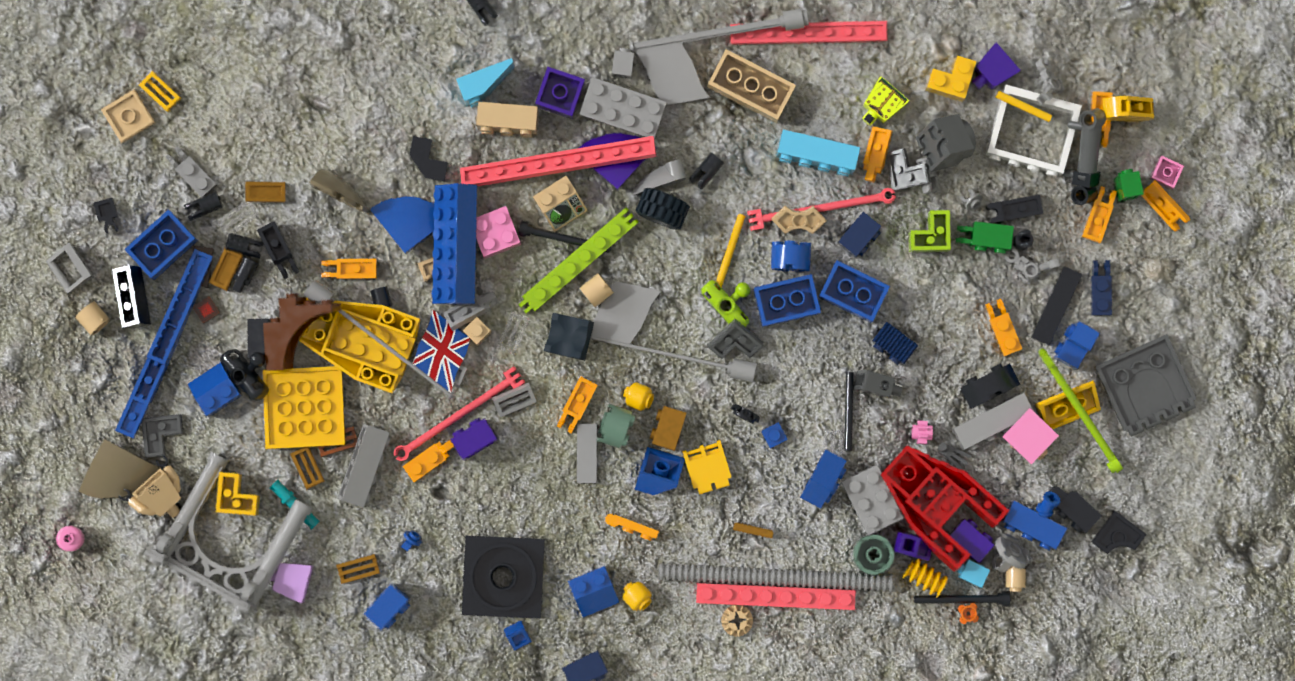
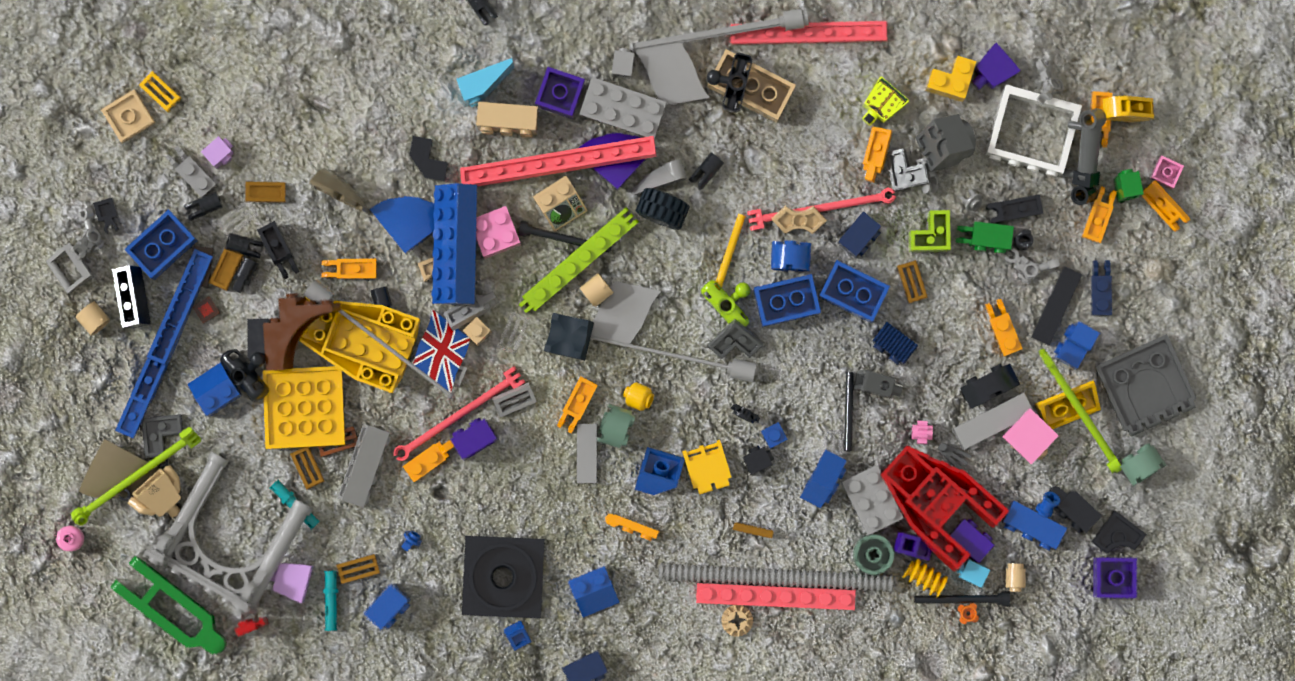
yellow brick [216,472,260,515] -> none
yellow head [623,582,652,611] -> none
pearl gold brick [650,406,686,451] -> none
medium azure brick [776,129,860,177] -> none
light grey tile [992,533,1031,573] -> none
yellow bar [995,91,1052,122] -> none
none -> light grey piece [69,208,104,261]
none -> lime hinge [71,427,201,526]
none -> green piece [110,555,227,654]
none -> lavender brick [201,136,234,169]
none -> red plate [235,616,270,636]
none -> teal pin [323,571,339,631]
none -> black piece [706,53,752,113]
none -> black brick [742,445,774,475]
none -> pearl gold tile [897,260,928,304]
none -> dark purple brick [1093,557,1137,598]
none -> sand green brick [1120,443,1166,486]

